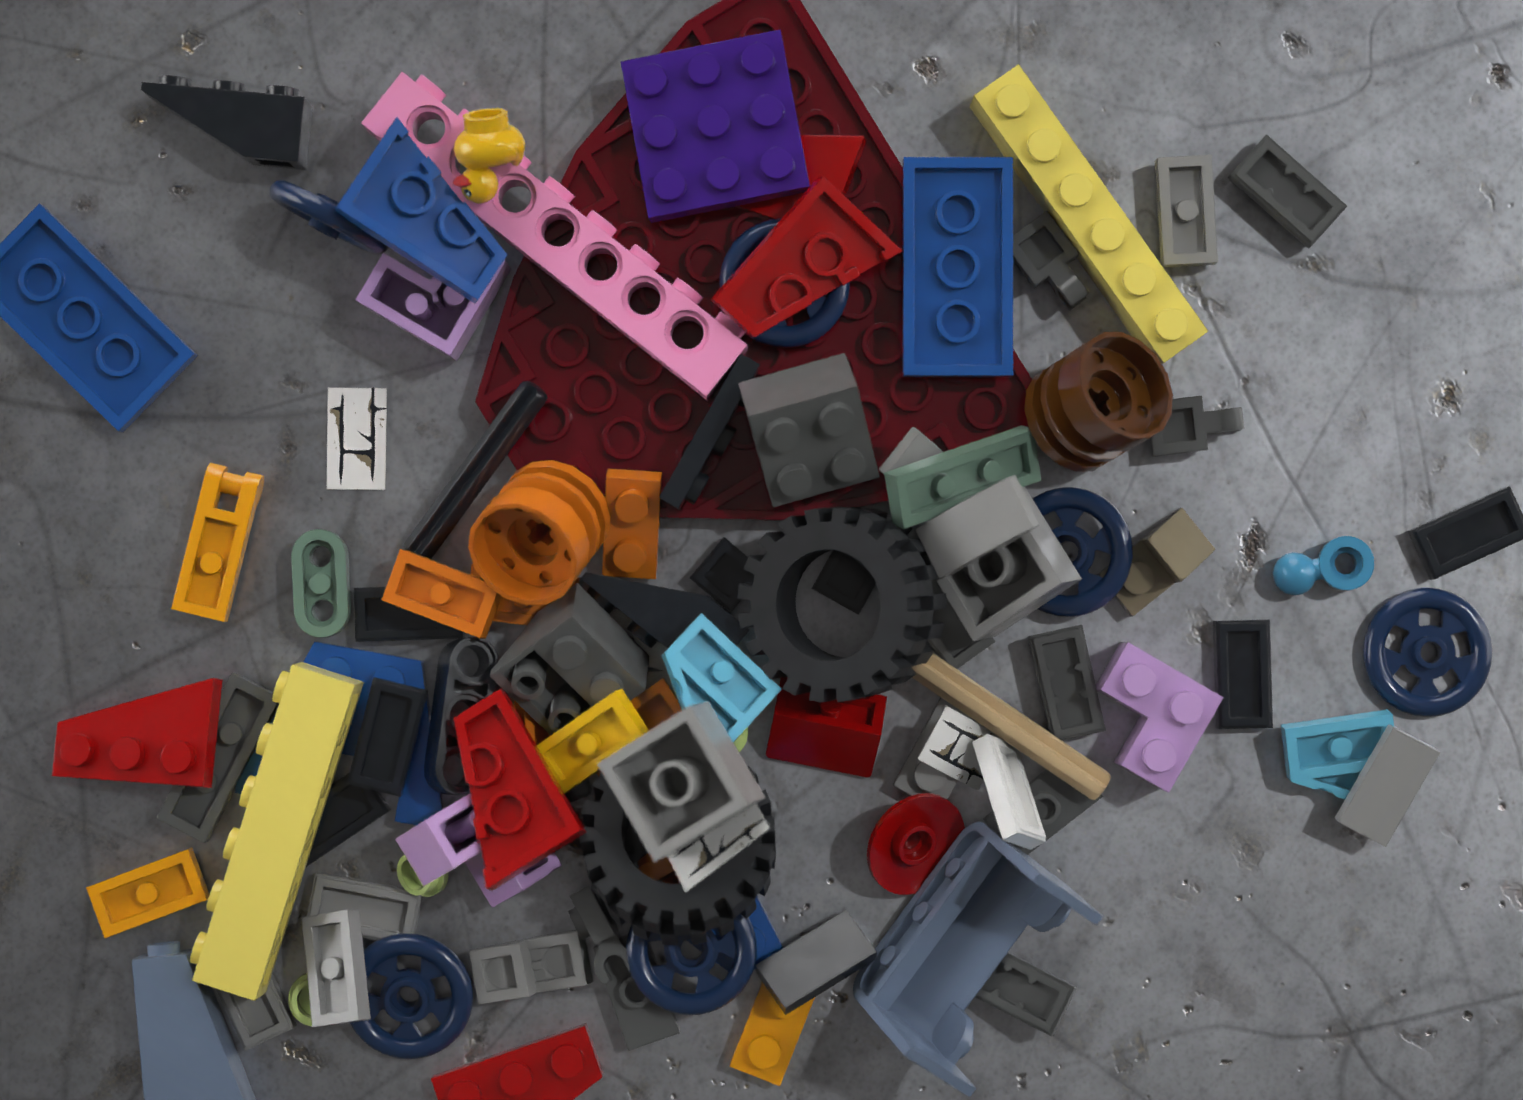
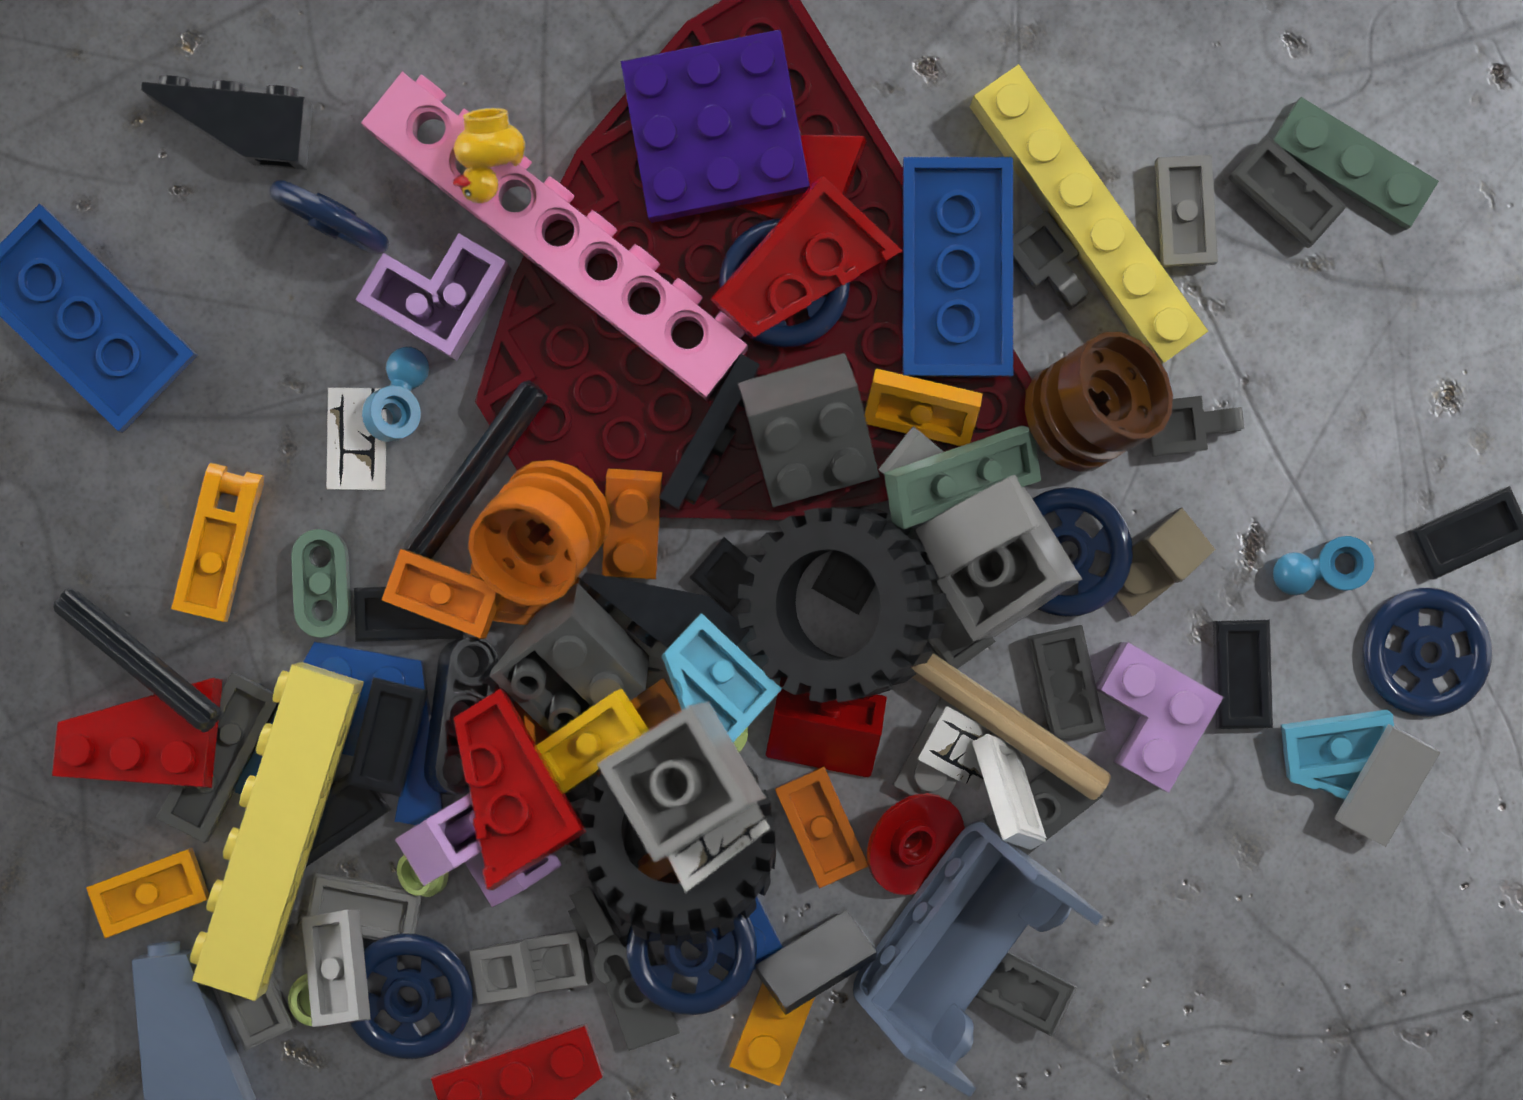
blue wing [335,117,507,304] -> none
none -> black axle [53,588,222,732]
none -> dark azure plate [362,347,429,442]
none -> orange plate [775,766,868,889]
none -> light orange plate [864,369,983,446]
none -> sand green plate [1273,97,1439,230]

